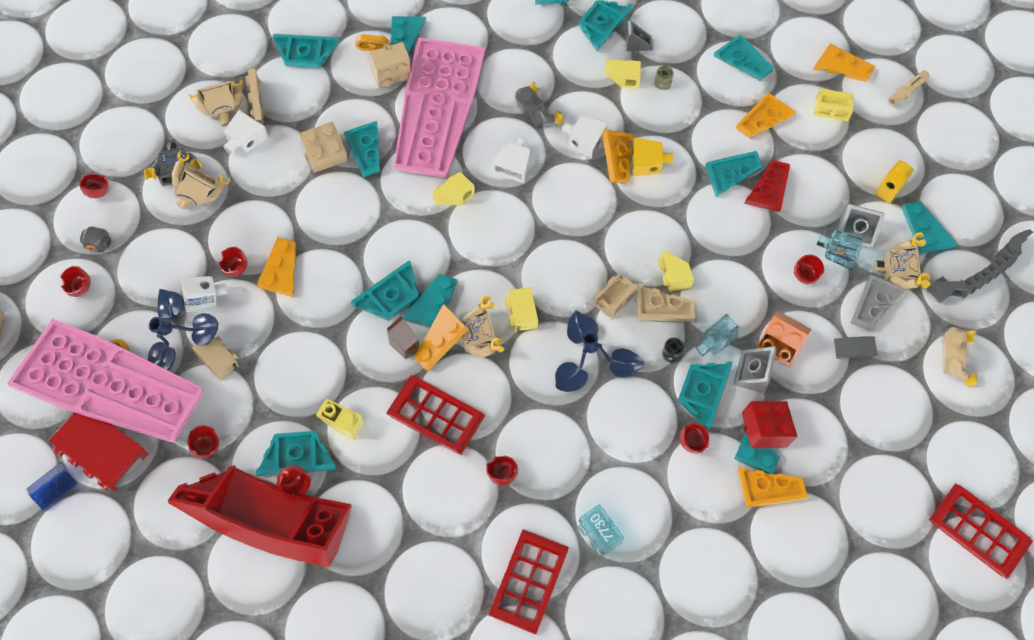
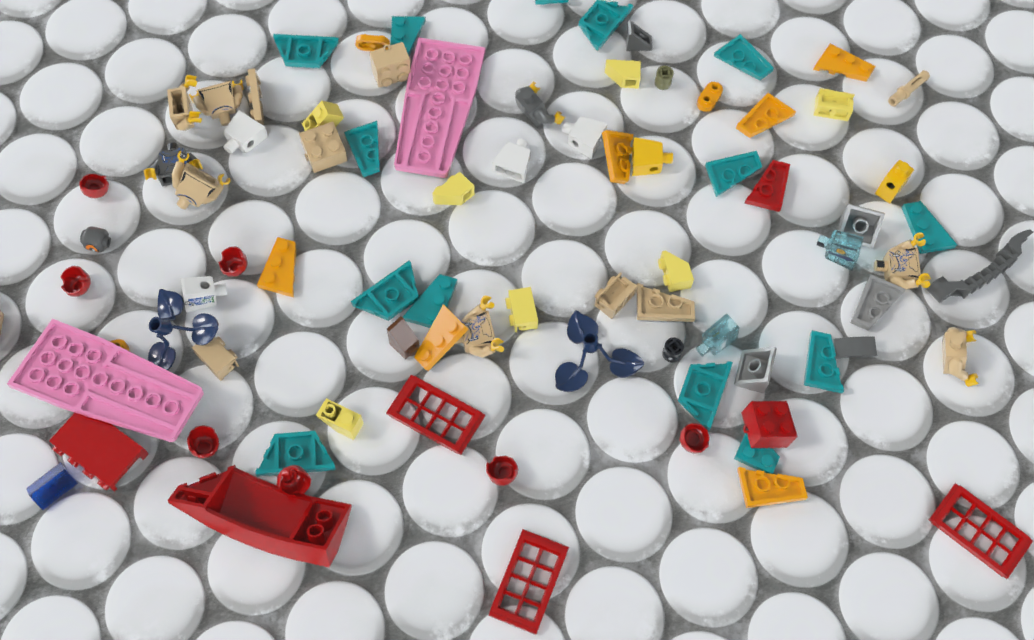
clear light blue brick [578,504,624,557] -> none
orange slope [755,310,812,367] -> none
red hair [793,254,825,285] -> none
none -> tan torso [167,75,202,131]
none -> light yellow slope [302,101,344,131]
none -> light orange plate [697,82,723,112]
none -> teal wing [803,330,844,394]

